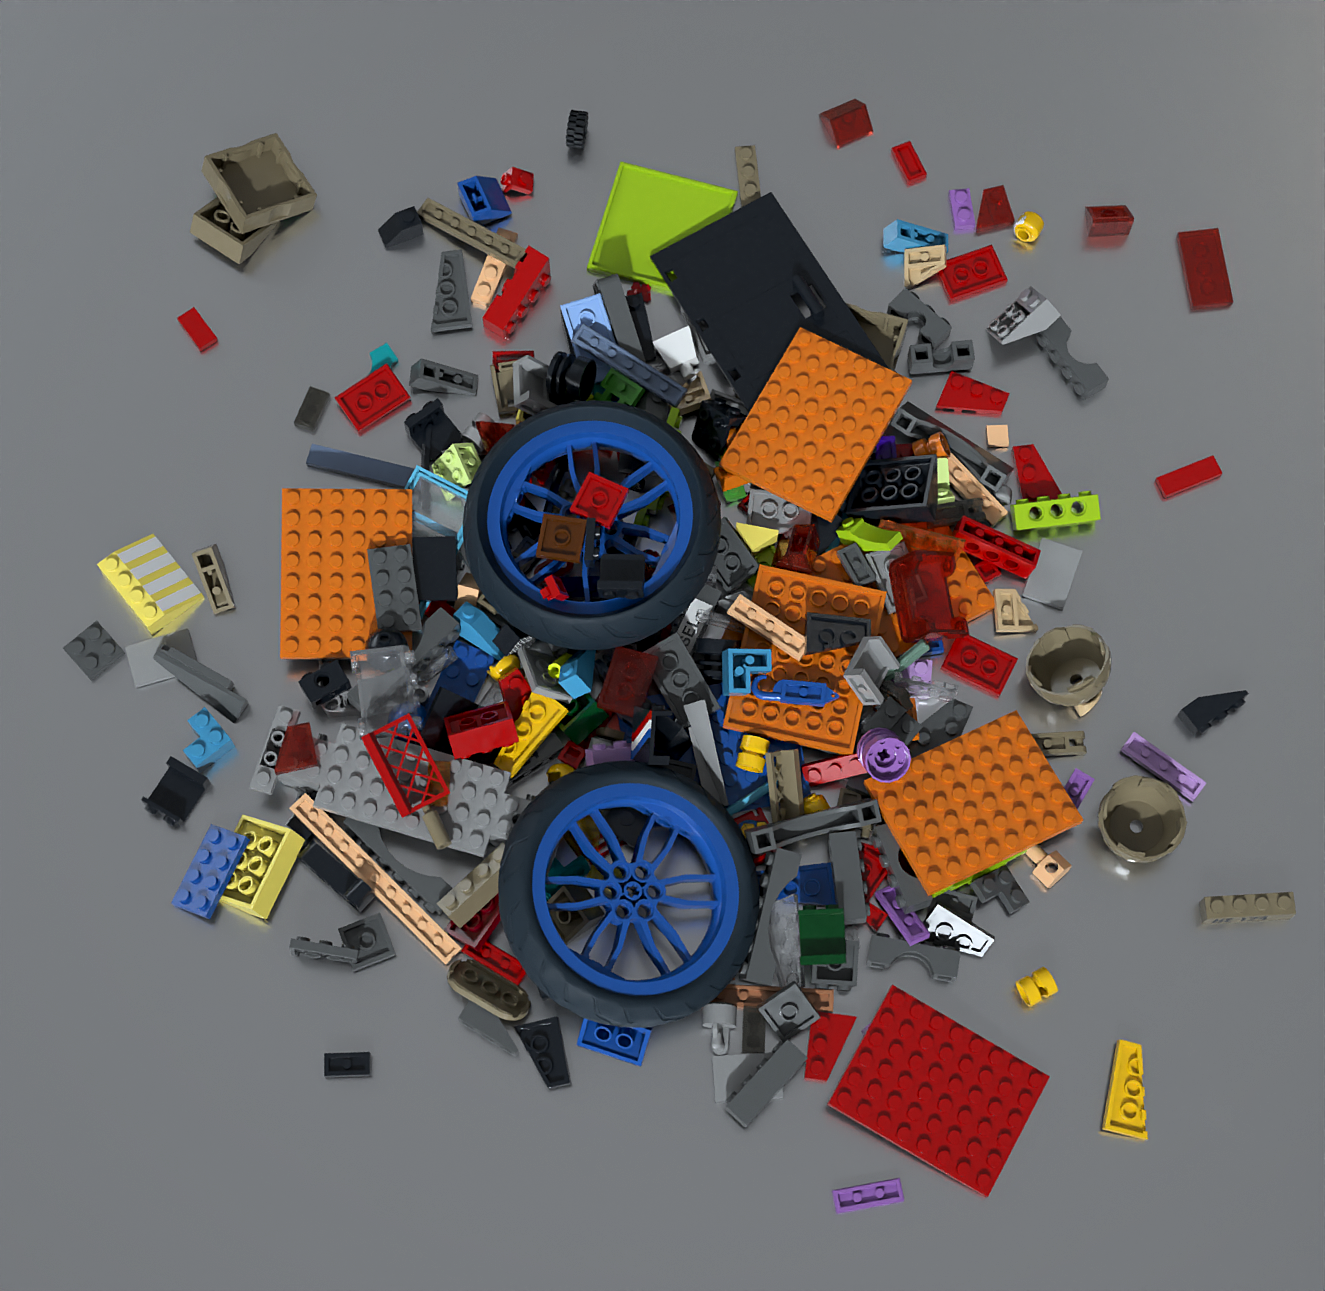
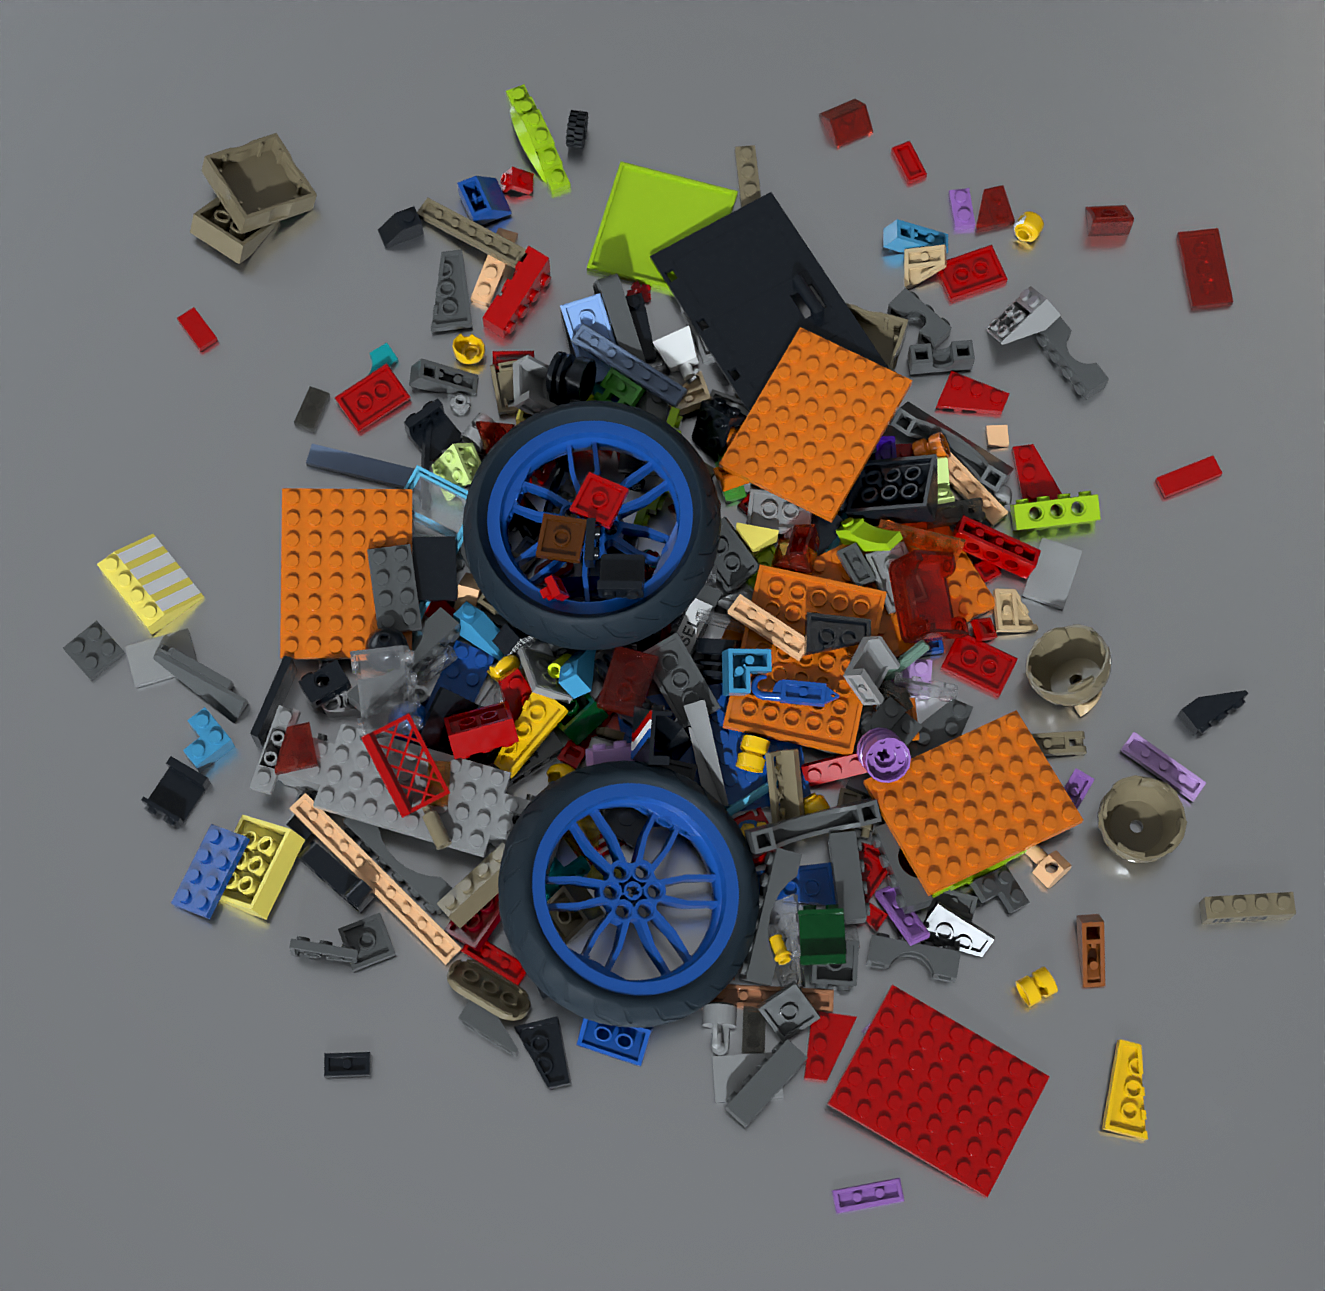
dark tan slope [192,544,235,614] -> none
none -> black tile [250,655,297,749]
none -> light grey plate [450,393,471,413]
none -> yellow hair [452,334,485,364]
none -> lime piece [506,84,571,194]
none -> yellow pin [769,934,792,965]
none -> red tile [970,617,998,641]
none -> dark orange slope [1077,914,1105,988]

